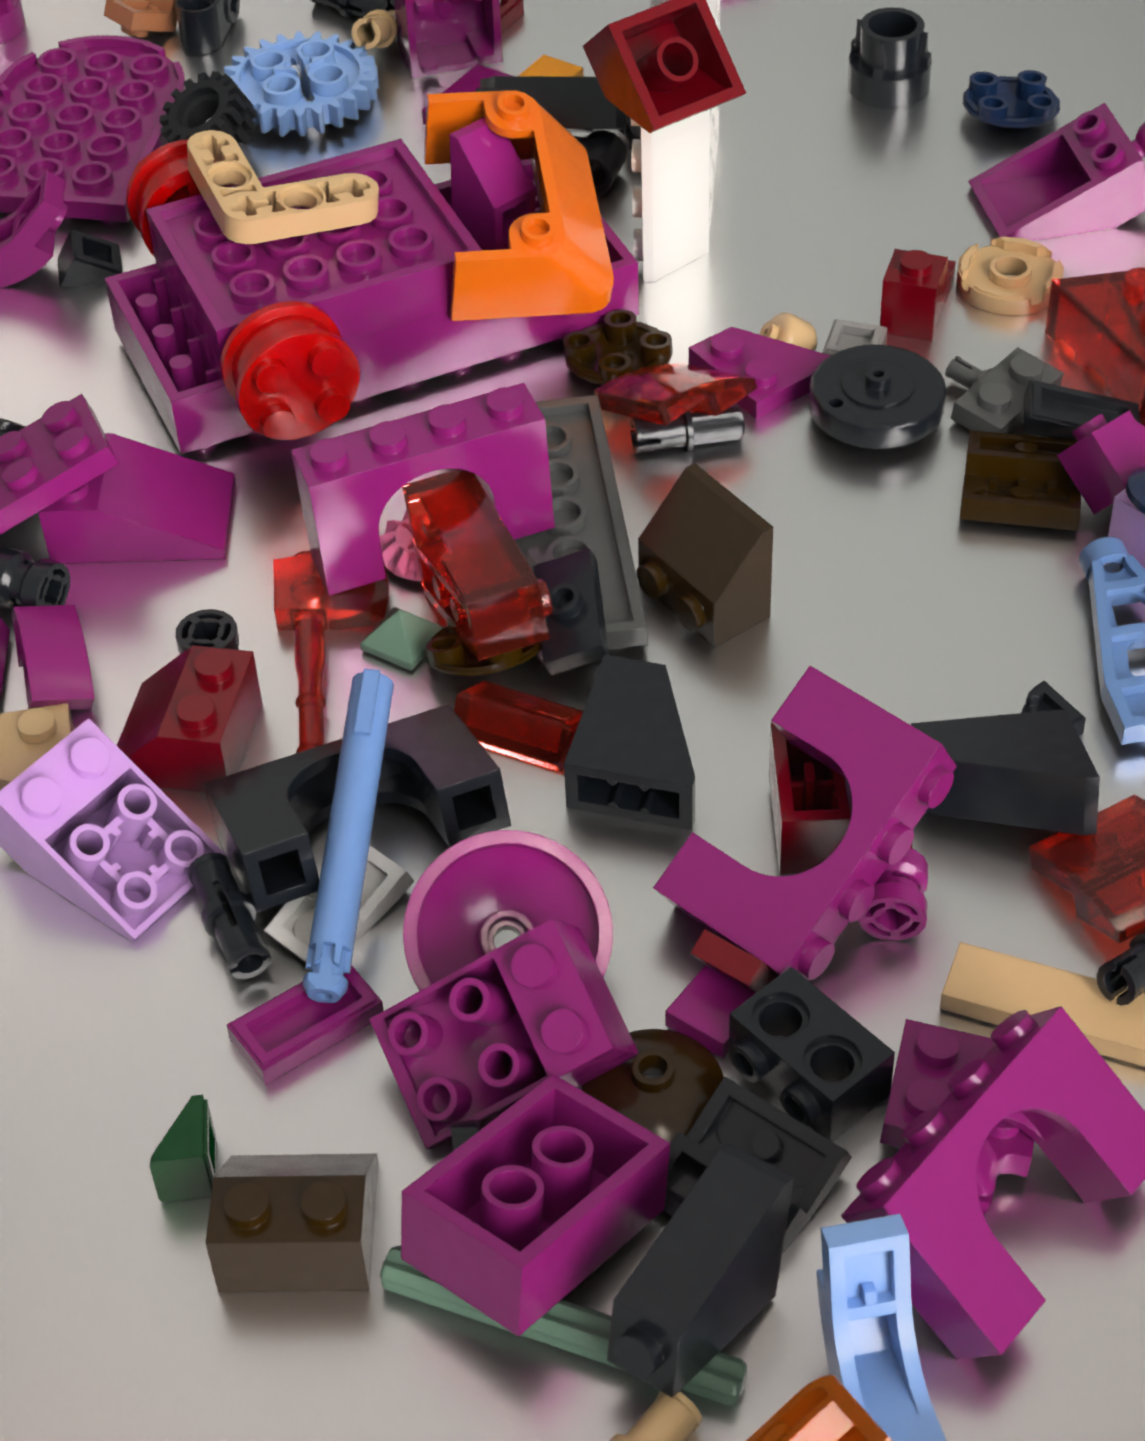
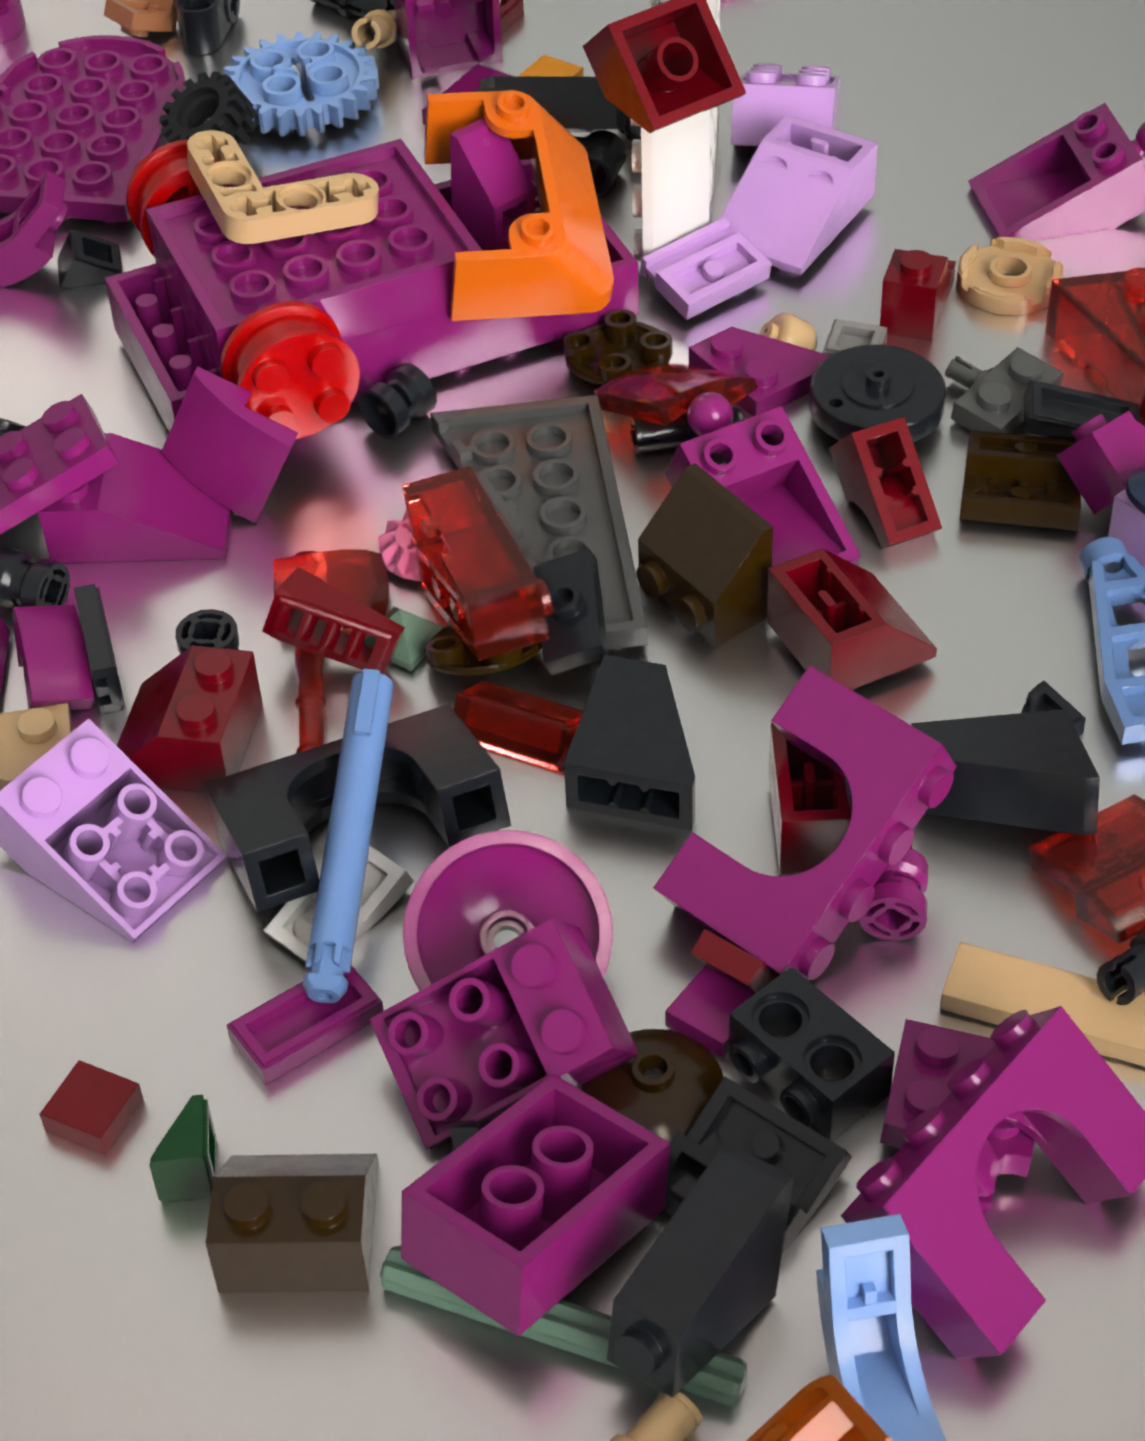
black pin [188,853,271,979] -> none
magenta arch [291,383,555,596] -> none
black piece [848,7,932,109] -> none
dark blue dish [963,70,1060,128] -> none
none -> dark red tile [39,1060,144,1155]
none -> black tile [74,584,125,715]
none -> magenta slope [161,366,298,524]
none -> dark red slope [262,567,405,675]
none -> black wheel [358,363,437,439]
none -> lavender plate [640,217,772,320]
none -> magenta slope [665,392,862,567]
none -> lavender slope [720,115,878,275]
none -> lavender slope [731,64,841,146]
none -> dark red slope [767,548,937,690]
none -> dark red arch [829,417,942,549]

